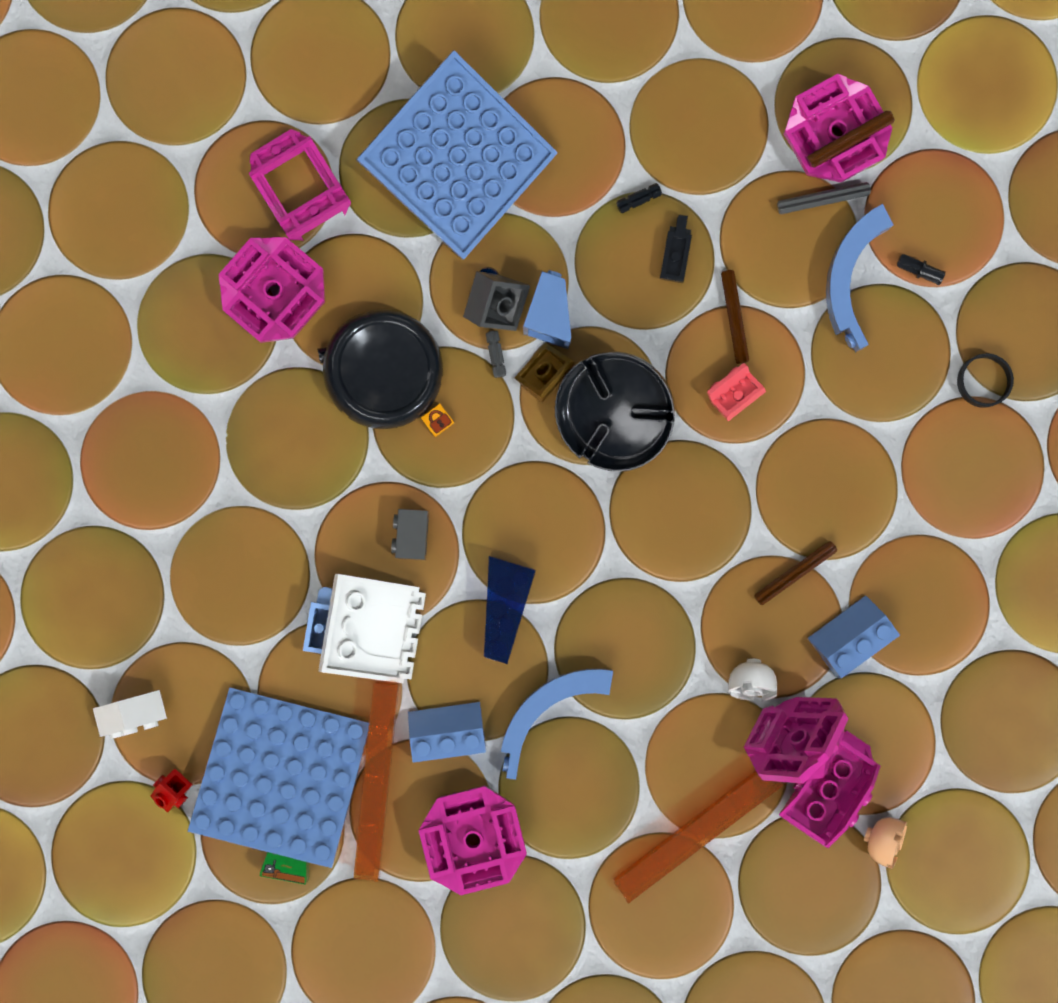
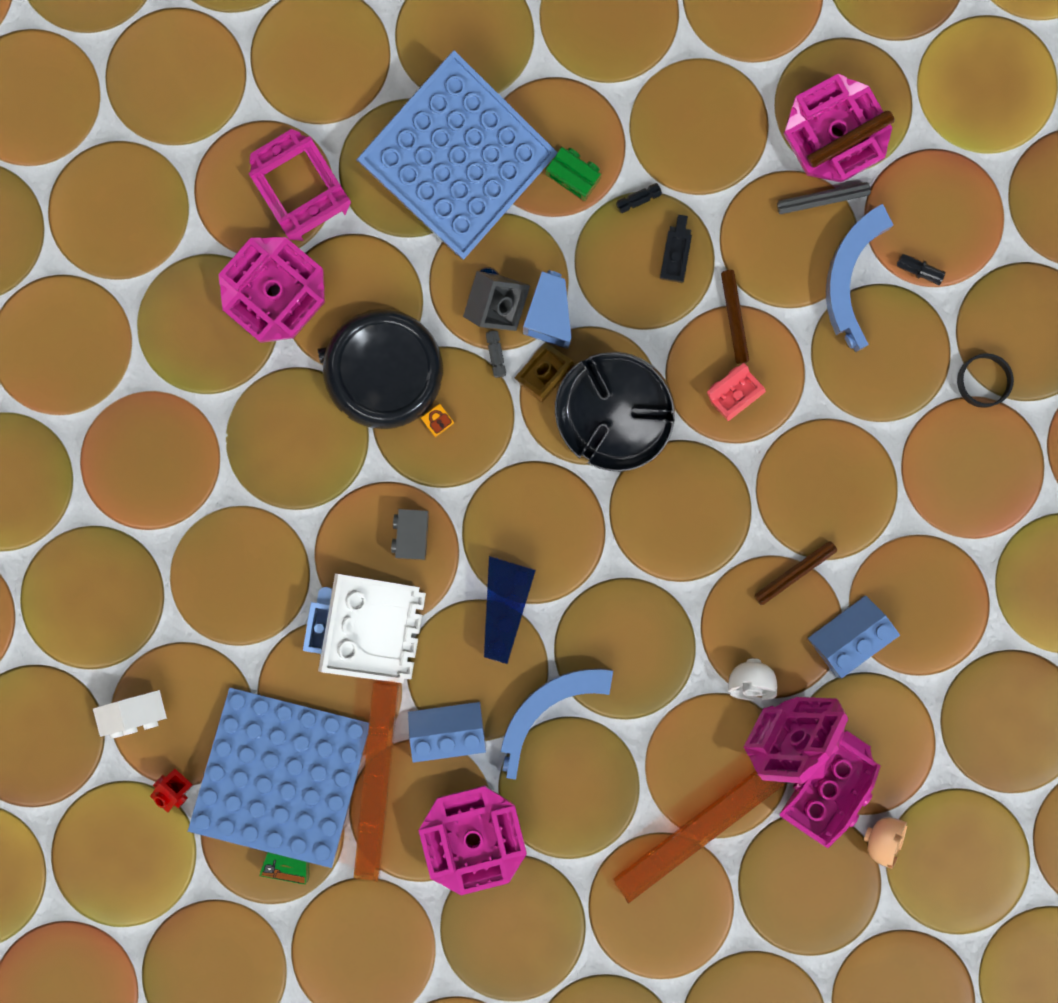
none -> green brick [546,147,602,202]

